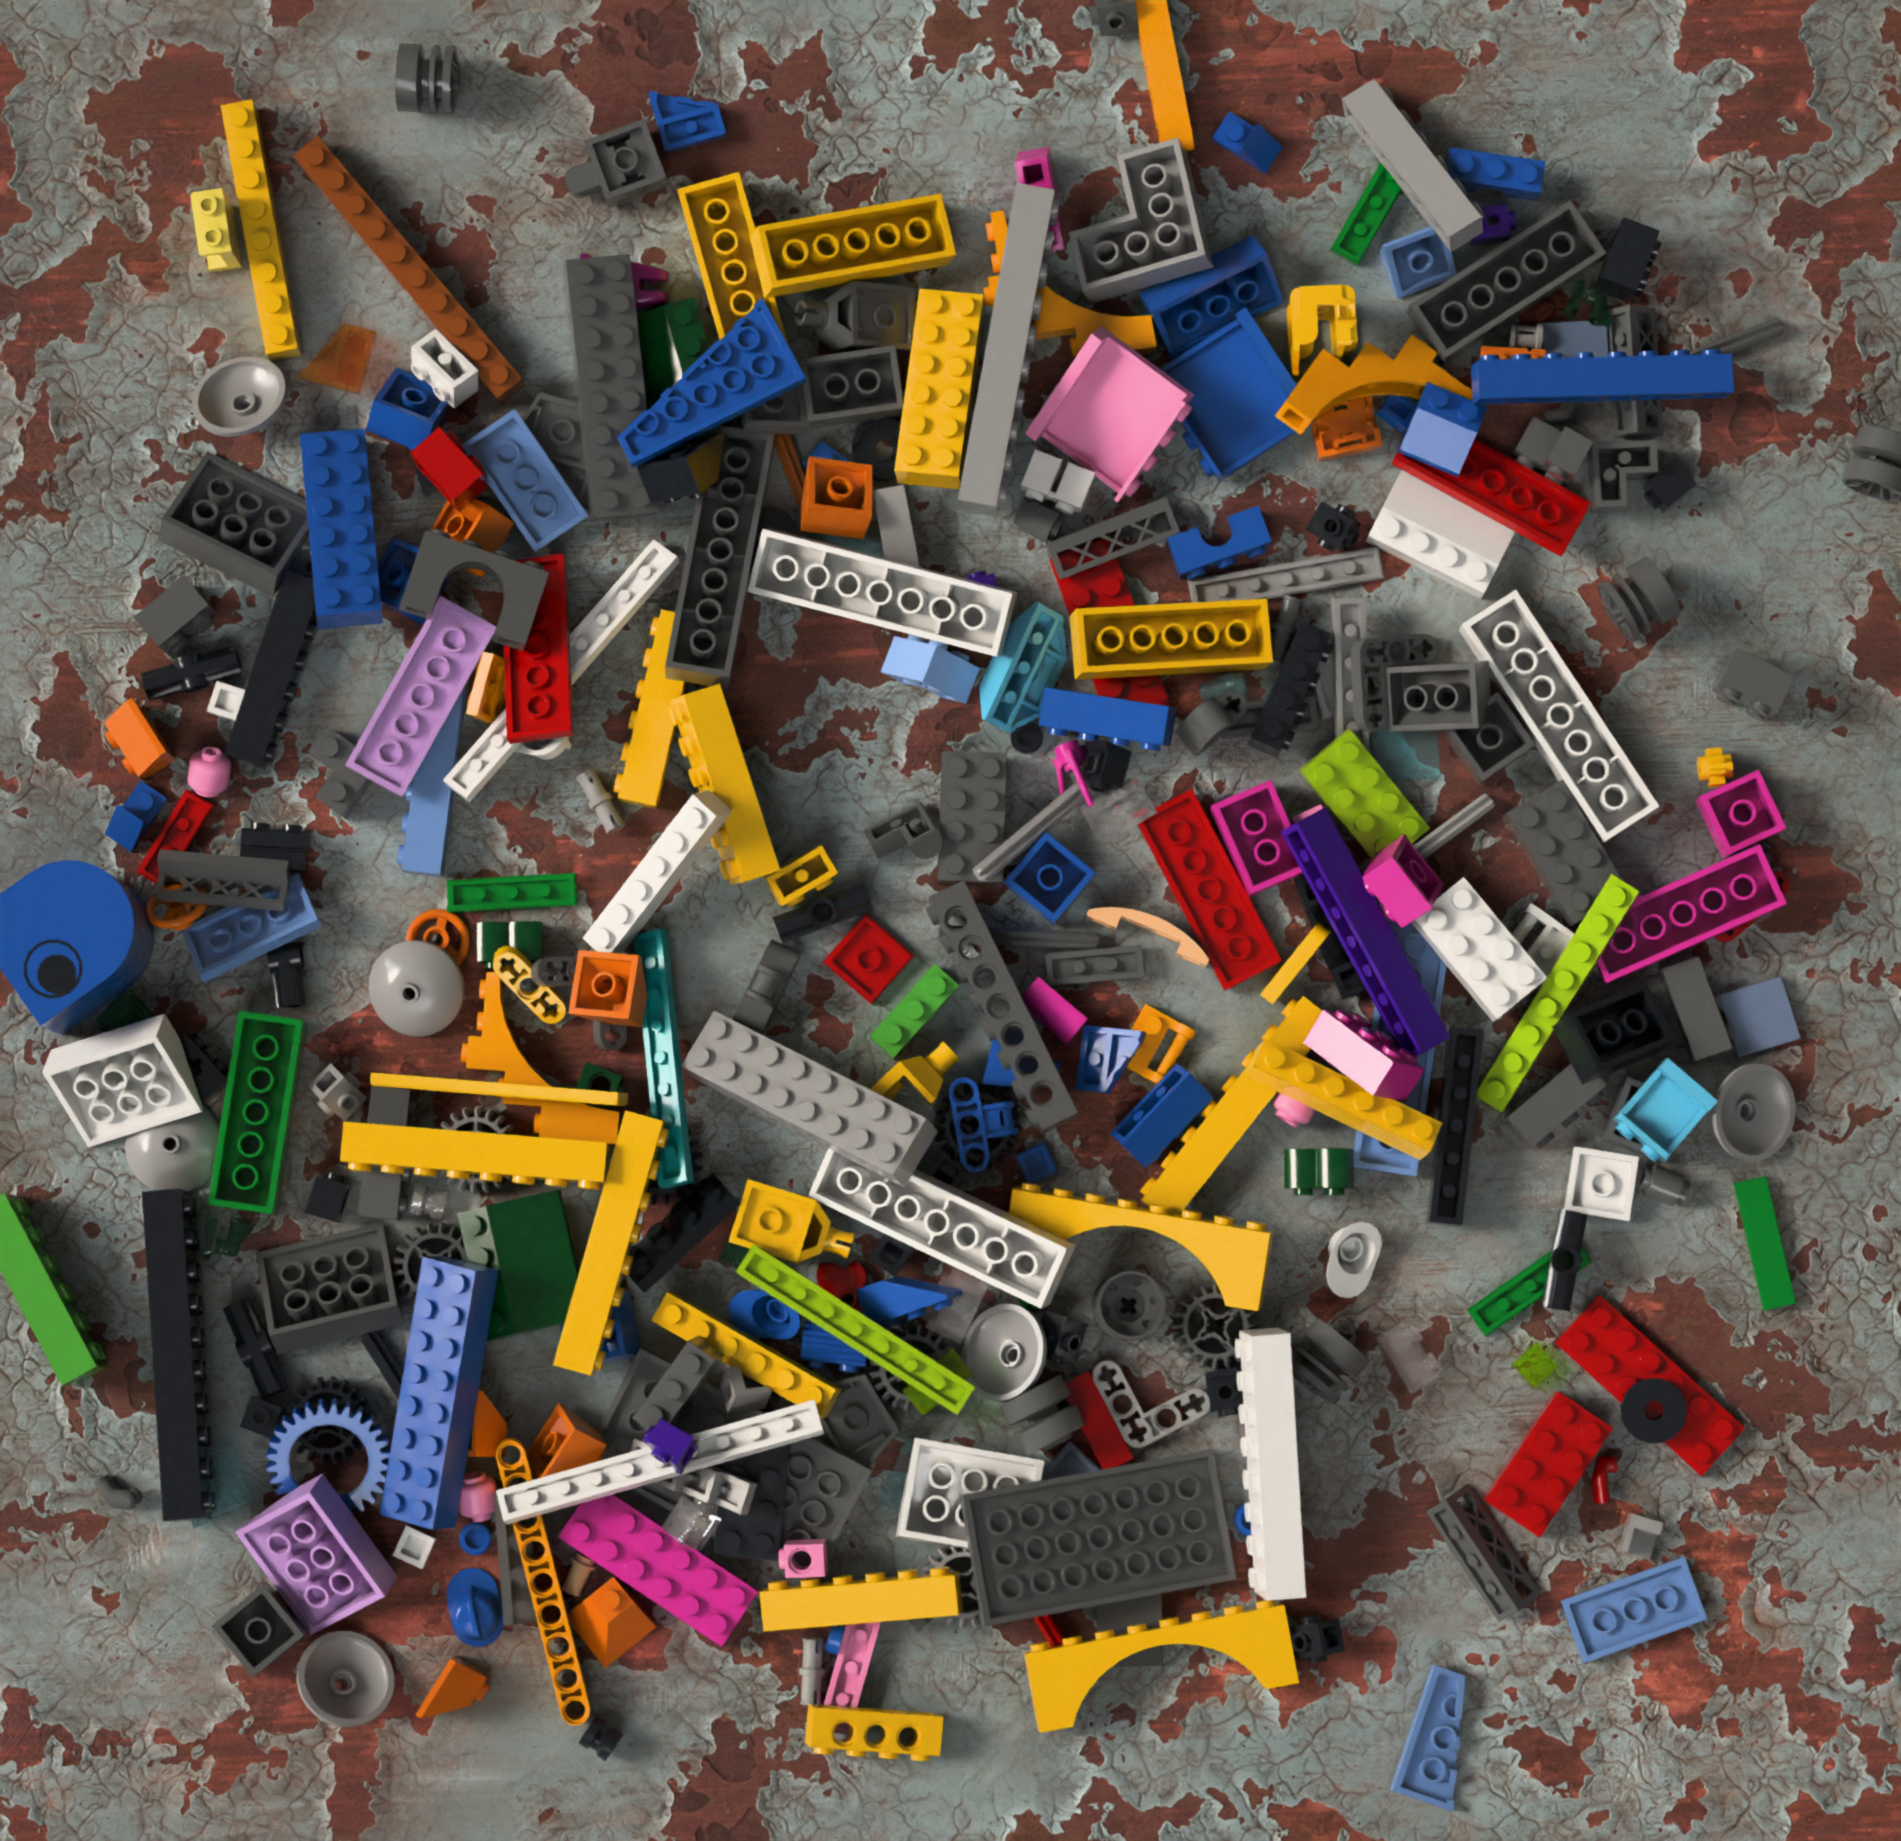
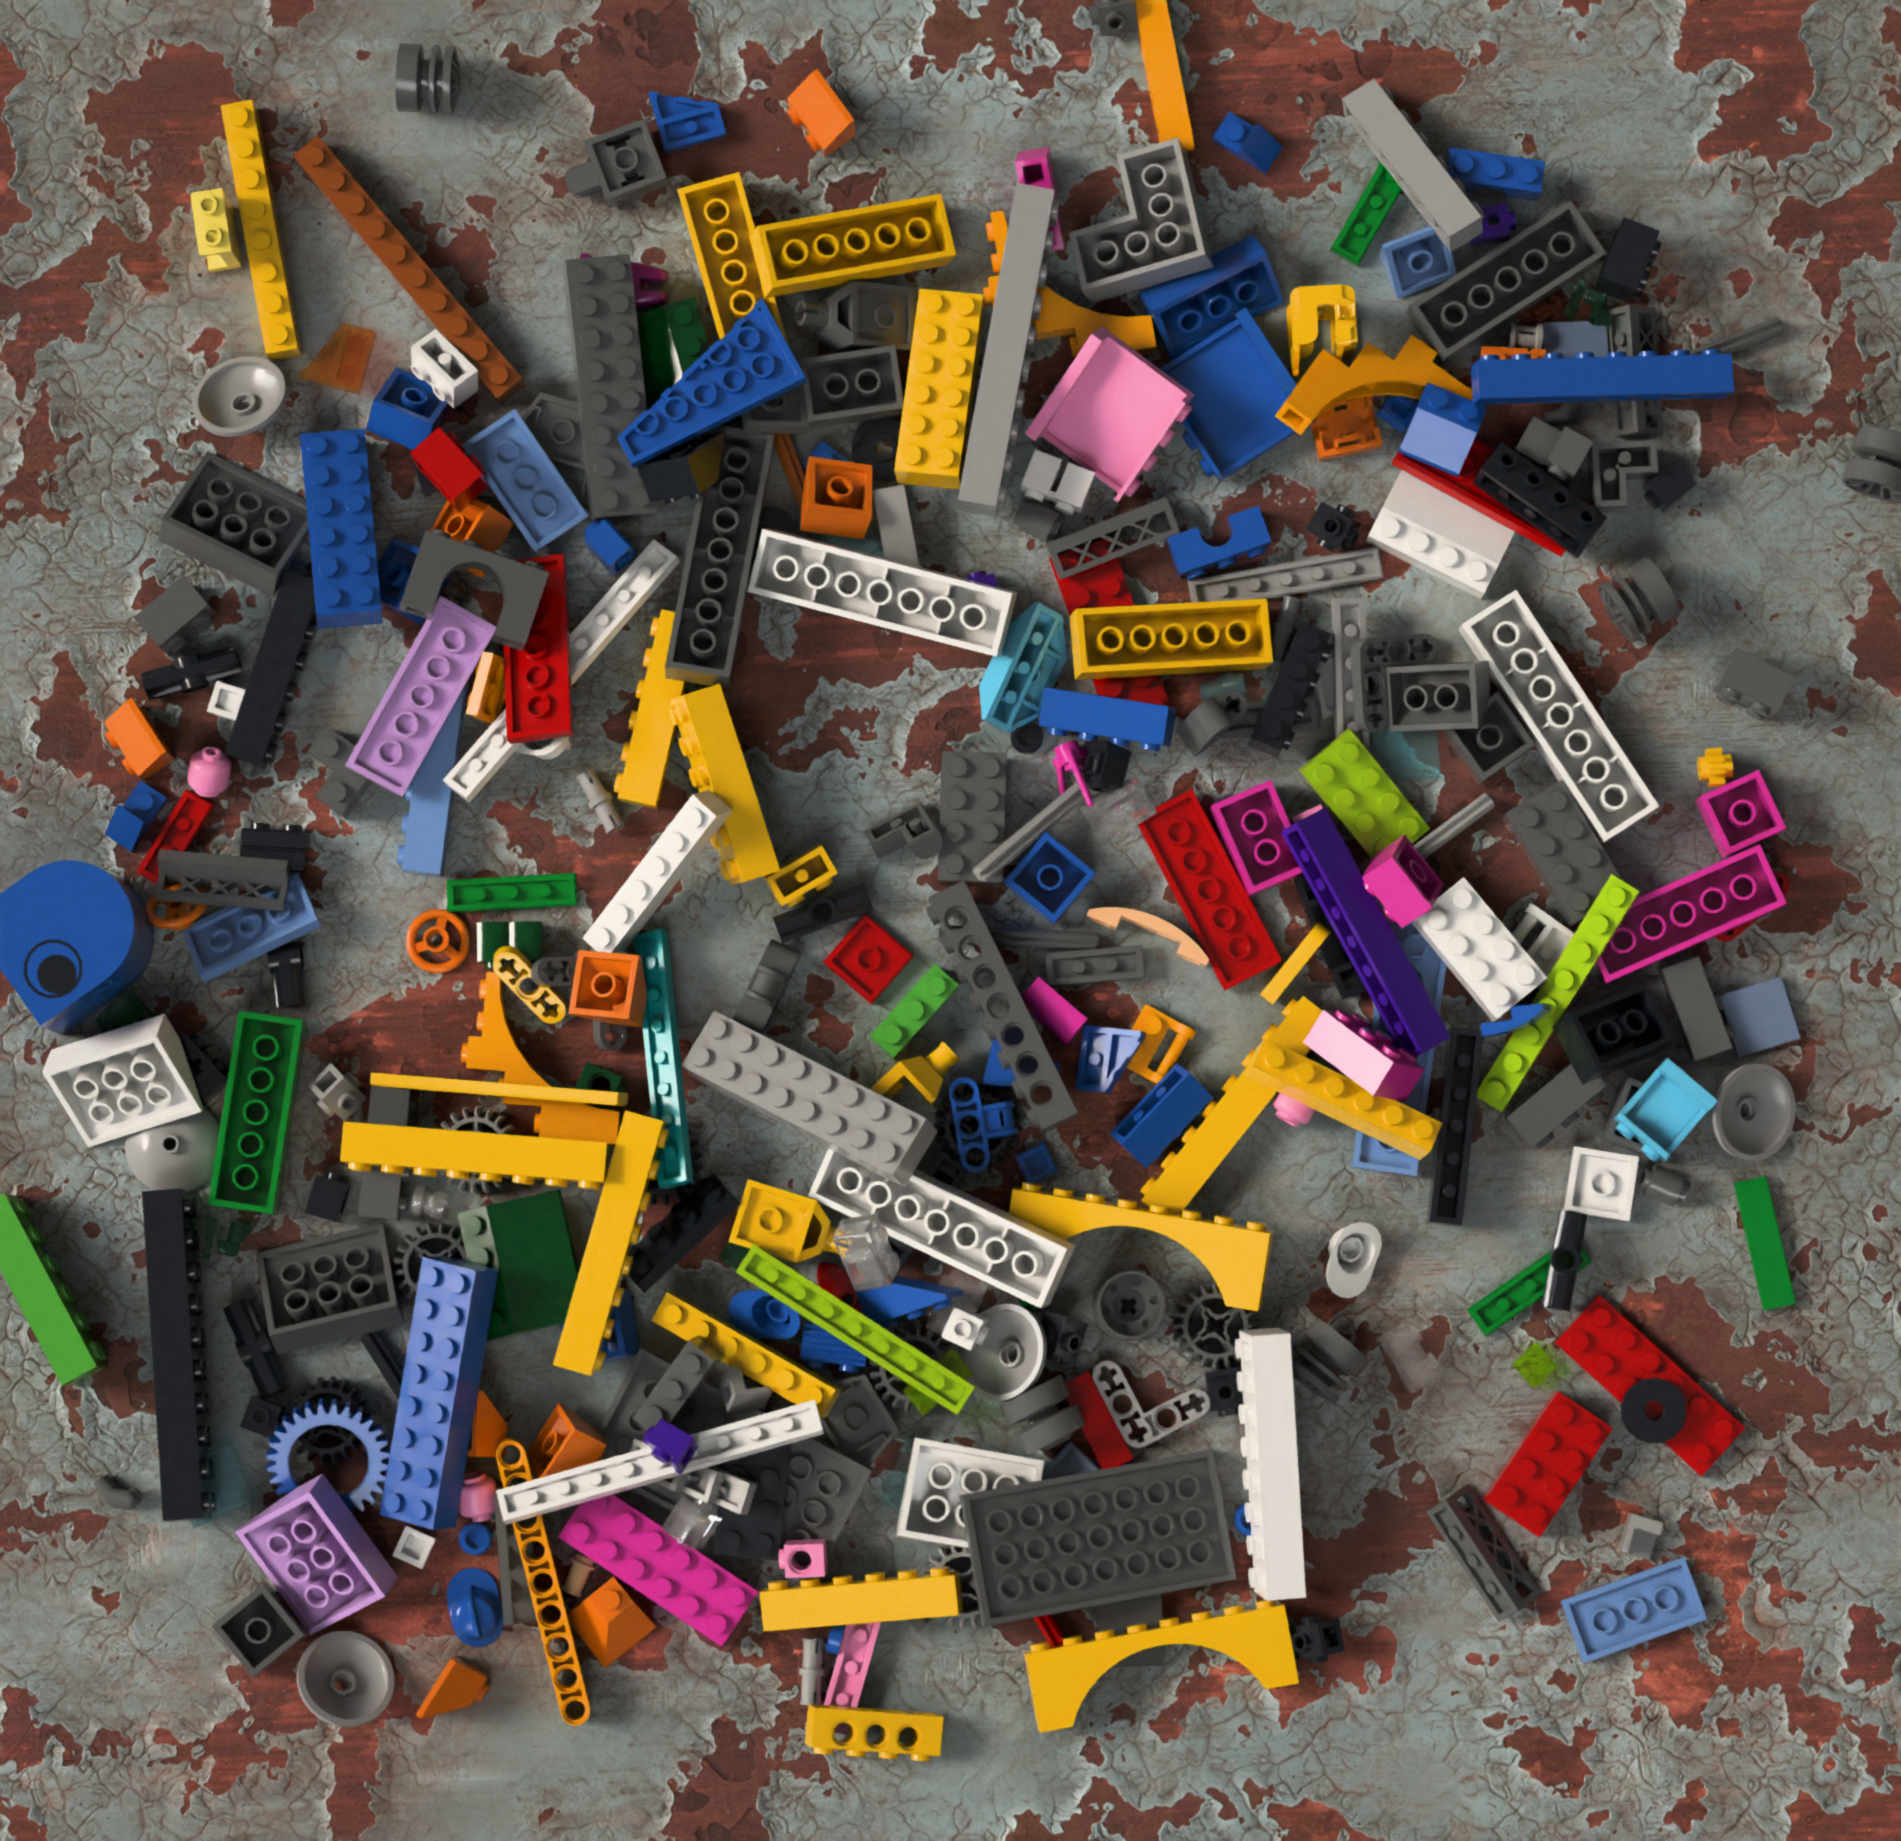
light grey dish [368,940,465,1037] -> none
black wheel [578,1716,624,1761] -> none
light blue brick [881,634,980,704] -> none
dark green brick [1284,1148,1354,1196] -> none
medium blue wing [1390,1664,1466,1812] -> none
red arm [1591,1454,1618,1504] -> none
none -> blue brick [584,518,636,575]
none -> orange slope [786,69,856,157]
none -> clear brick [832,1213,900,1291]
none -> white bracket [942,1308,990,1351]
none -> black brick [1473,442,1607,558]
none -> blue slope [1480,1003,1551,1037]

